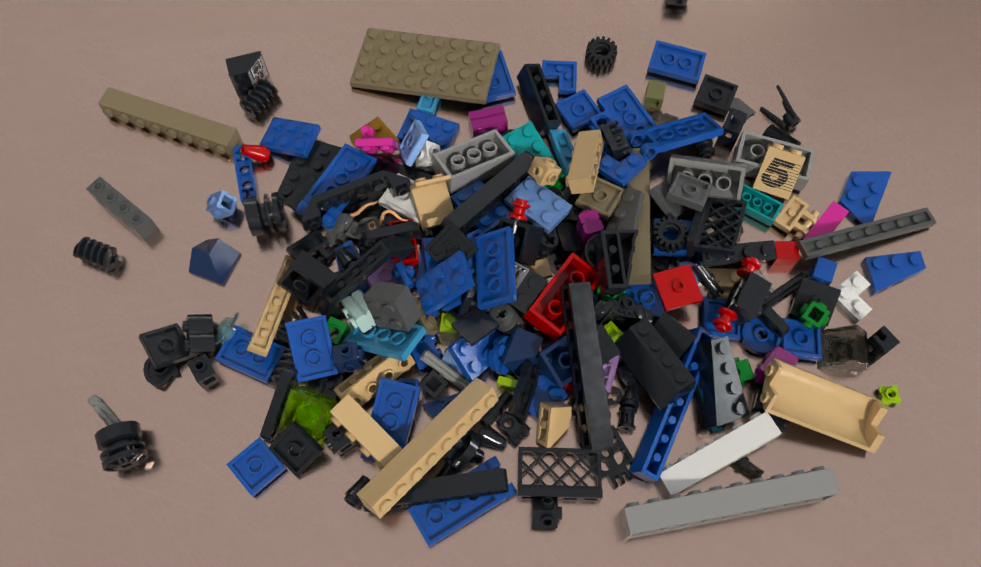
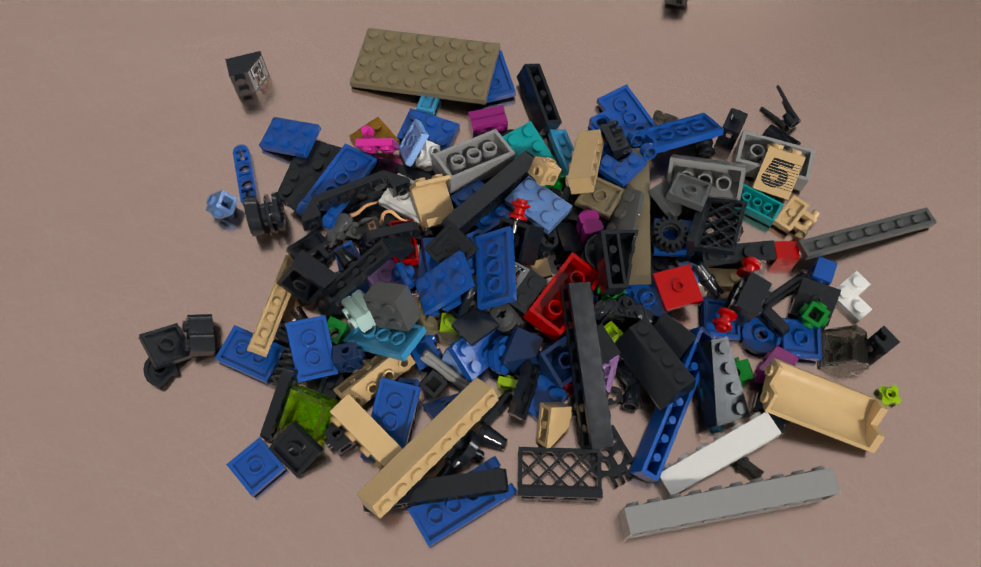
black piece [73,236,119,271] -> none
dark grey brick [86,176,158,241] -> none
light grey axle [88,395,119,426] -> none
black wheel [94,421,148,472] -> none
dark tan brick [98,87,241,155] -> none
black brick [187,354,221,389] -> none
dark blue slope [189,238,241,286] -> none
clear light blue plate [215,312,239,345] -> none
black piece [239,79,278,118] -> none
red cone [241,144,270,163] -> none
black cone [344,475,370,508] -> none
black plate [495,411,531,446] -> none
black brick [531,497,562,529] -> none
blue plate [542,60,577,95] -> none
blue plate [555,89,601,133] -> none
black tyre [585,36,617,70] -> none
black bush [617,406,637,431] -> none
olive brick [643,79,666,110] -> none
blue plate [647,40,707,85] -> none
black plate [693,74,738,116] -> none
dark grey piece [729,98,756,122] -> none
dark pink tile [803,201,849,239] -> none
blue wing [838,171,892,224] -> none
blue wing [863,251,926,295] -> none

